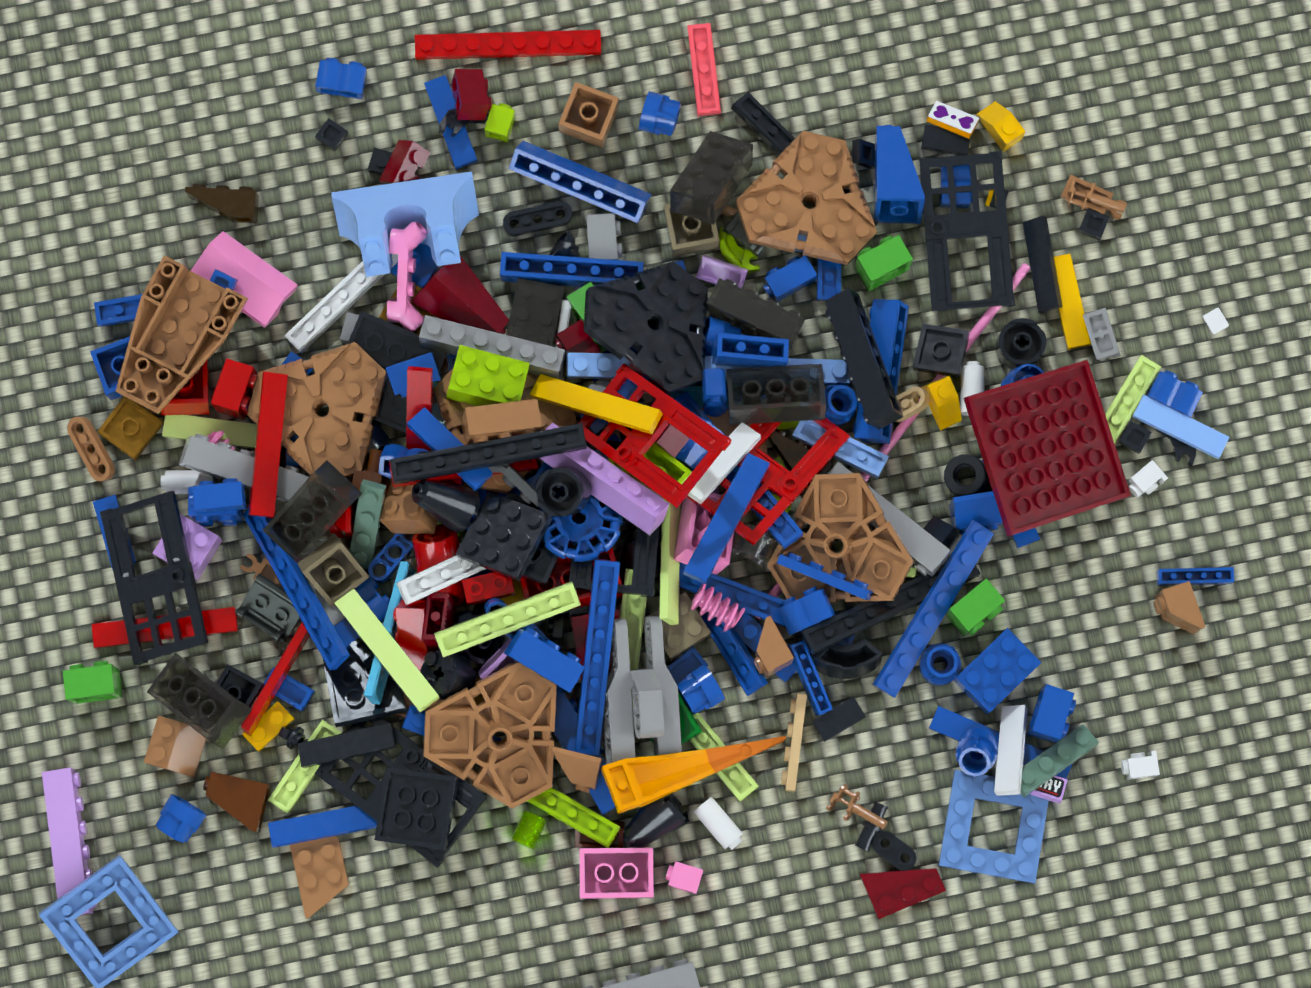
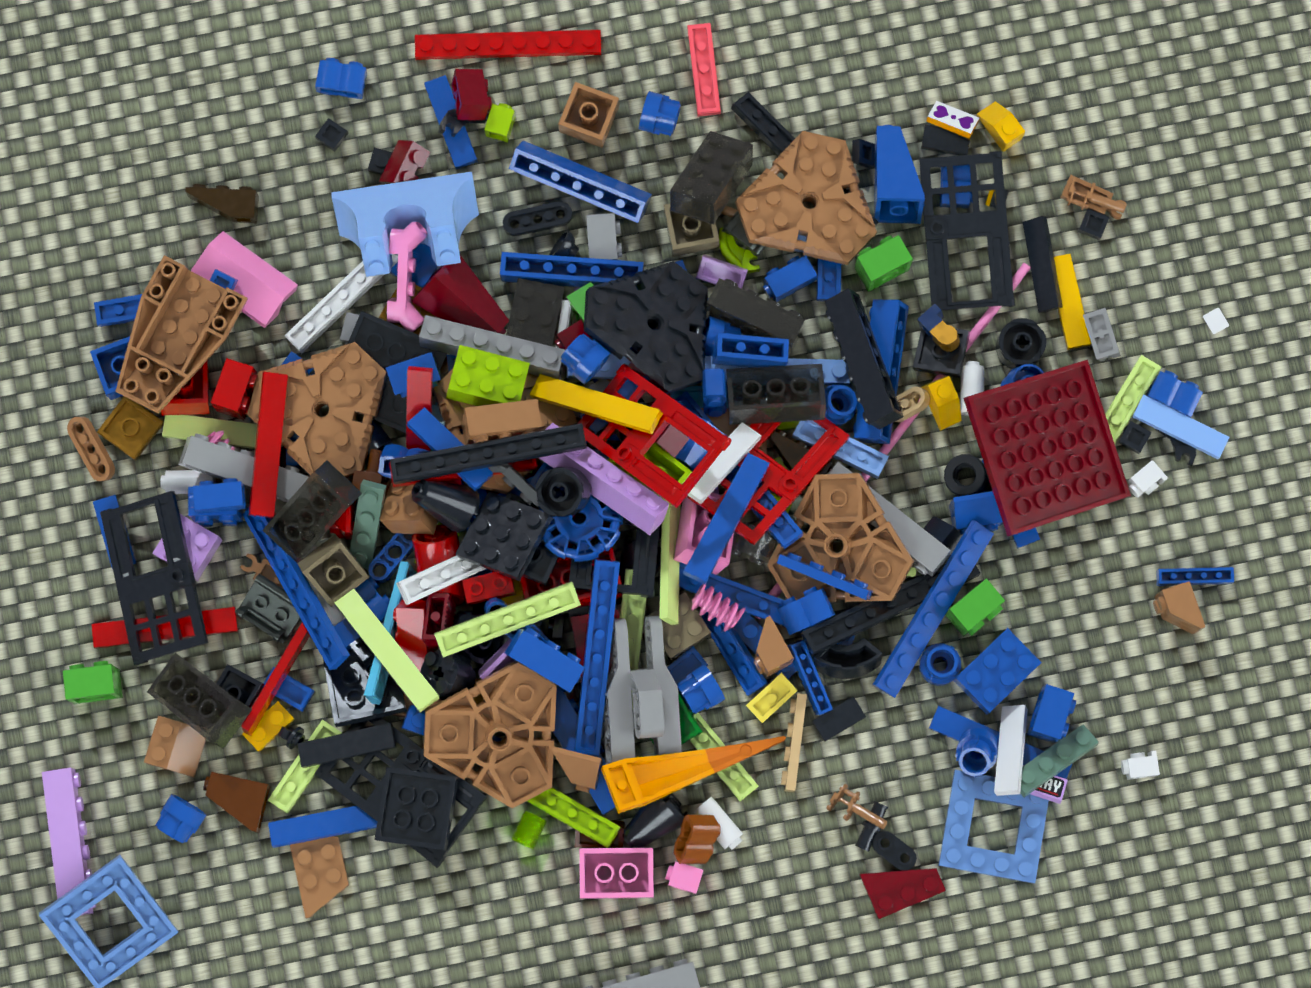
none -> blue piece [561,333,611,385]
none -> dark orange brick [673,815,721,864]
none -> light yellow plate [746,672,798,723]
none -> leg [917,304,960,351]

